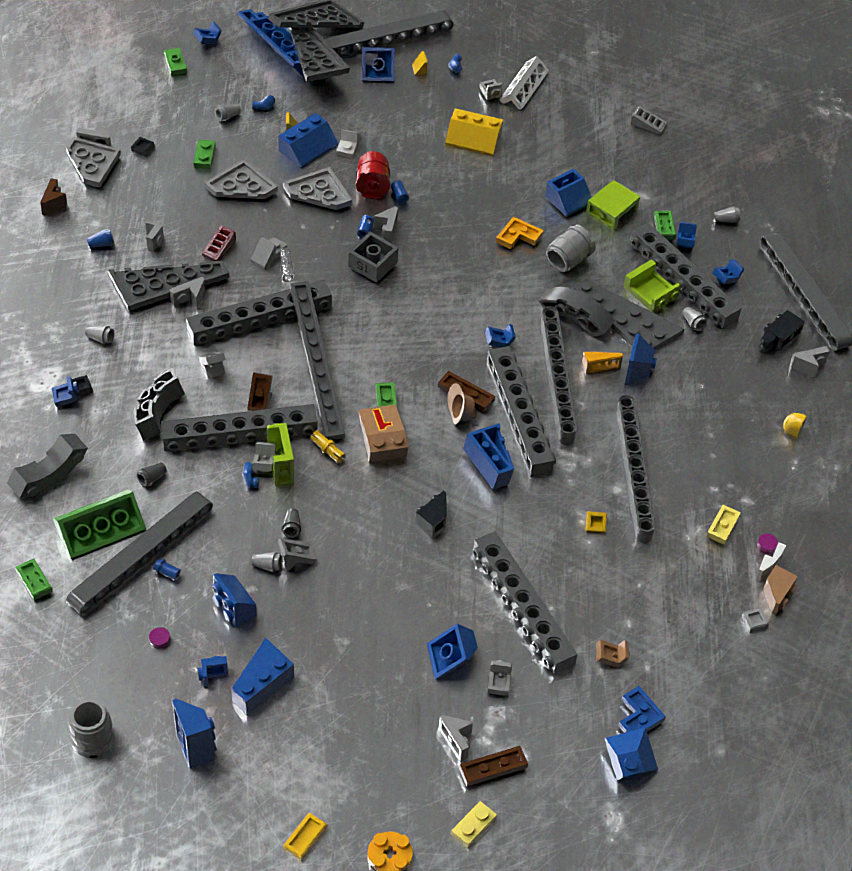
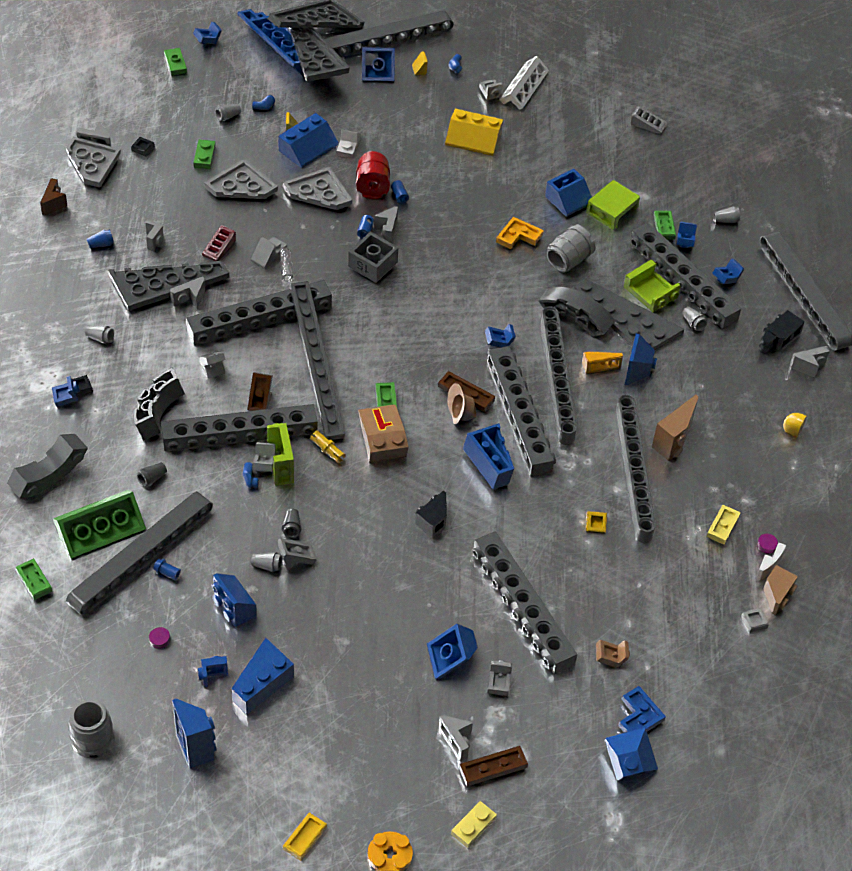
none -> medium nougat slope [652,395,699,461]

